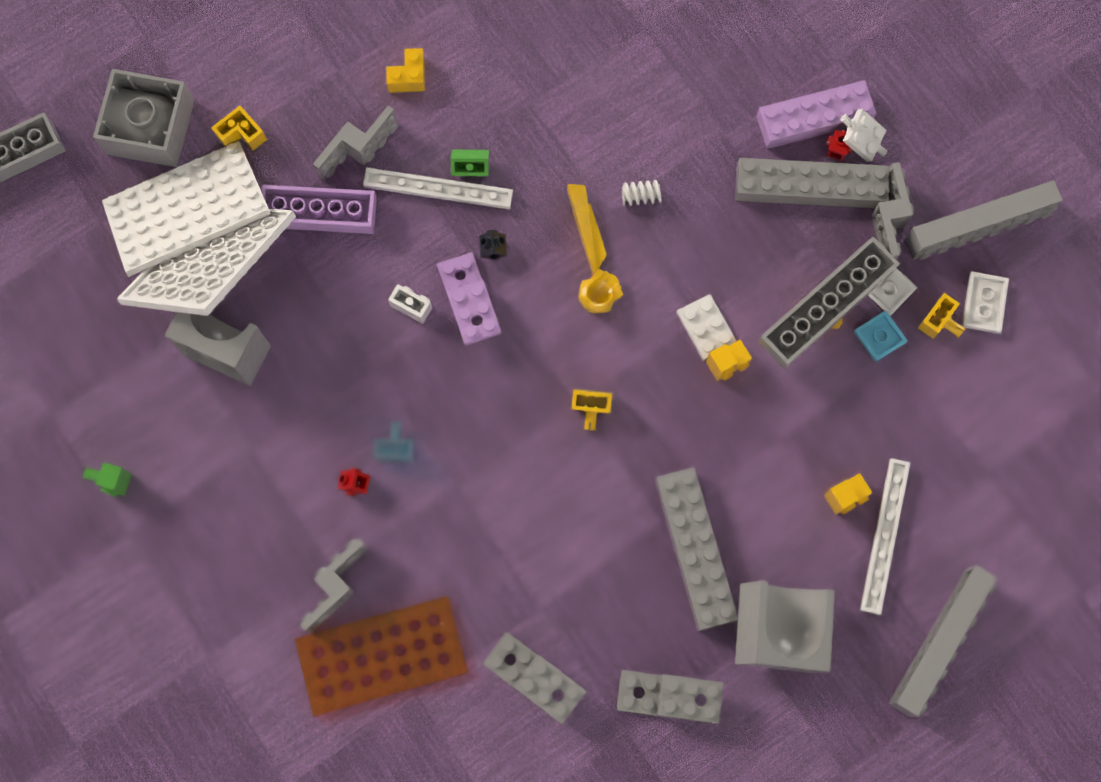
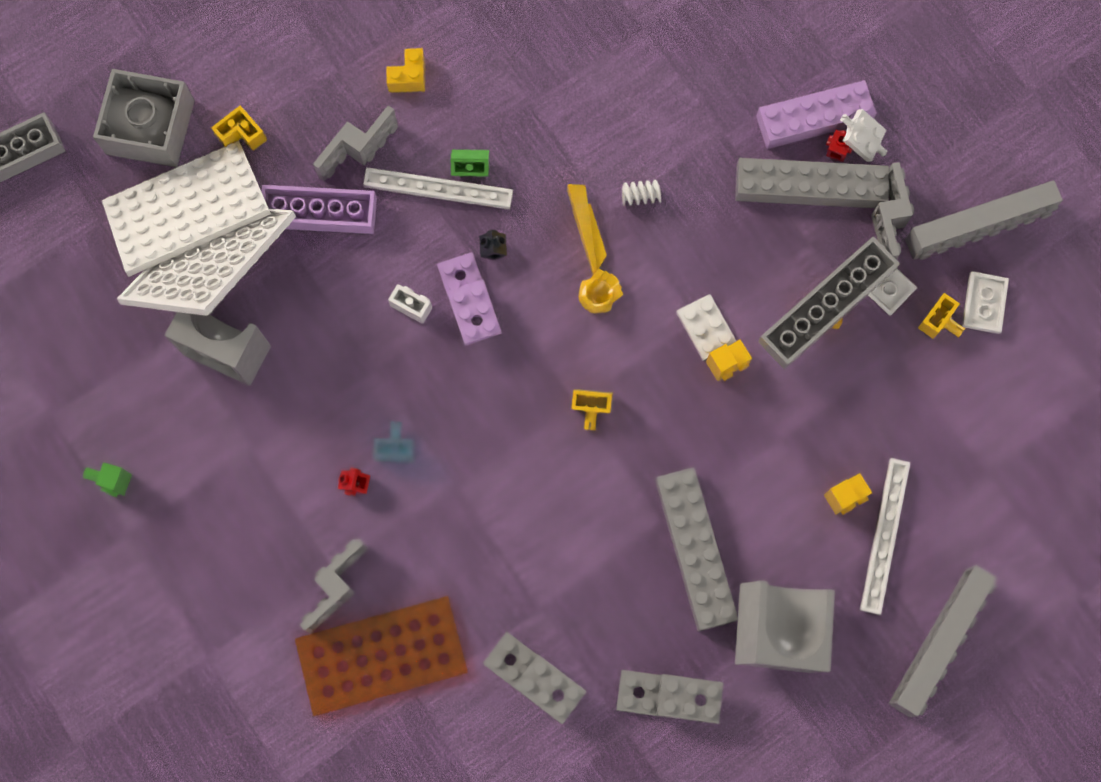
medium azure plate [854,310,908,363] -> none

